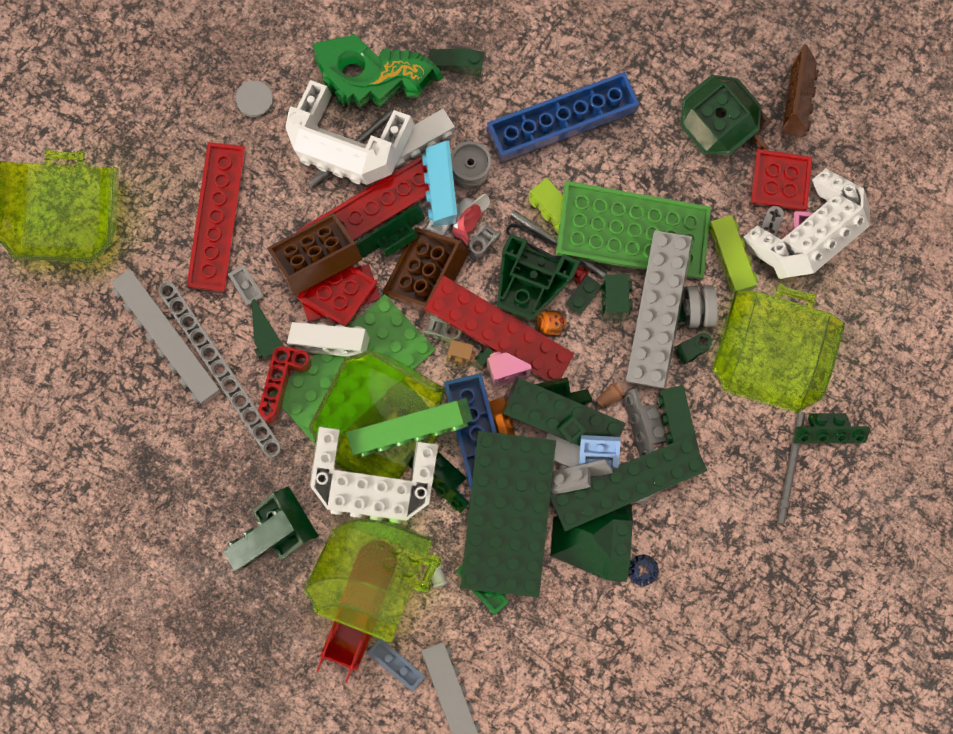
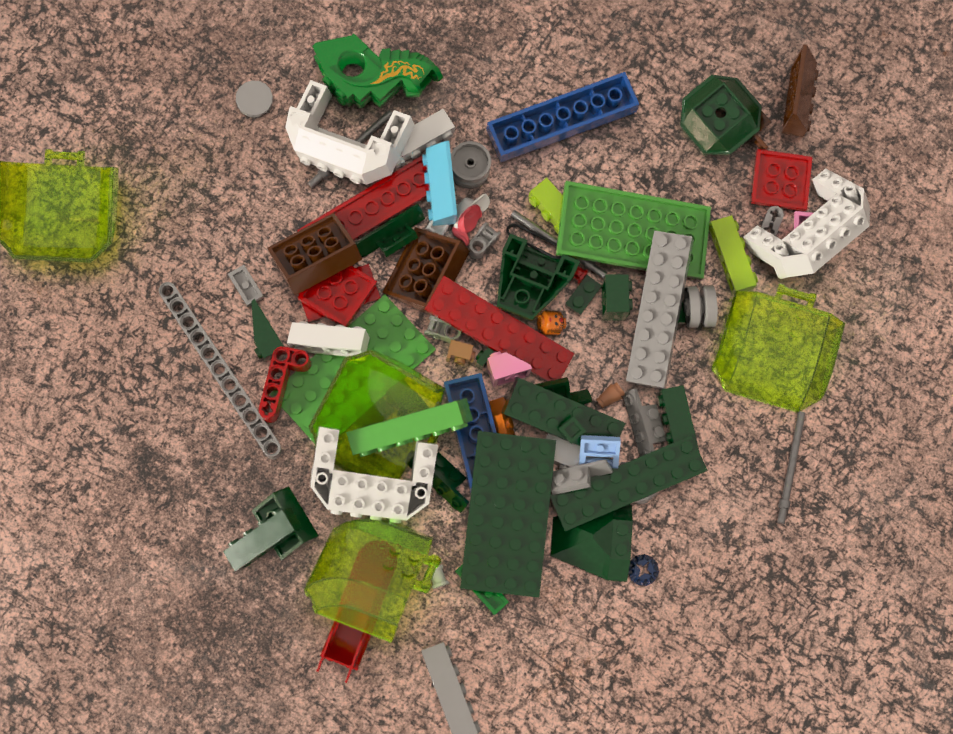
light grey brick [111,269,221,406] -> none
red plate [186,142,246,292] -> none
sand blue plate [367,638,425,692] -> none
dark green slope [428,48,485,77] -> none
dark green piece [674,333,712,365] -> none
dark green bracket [792,413,870,443] -> none

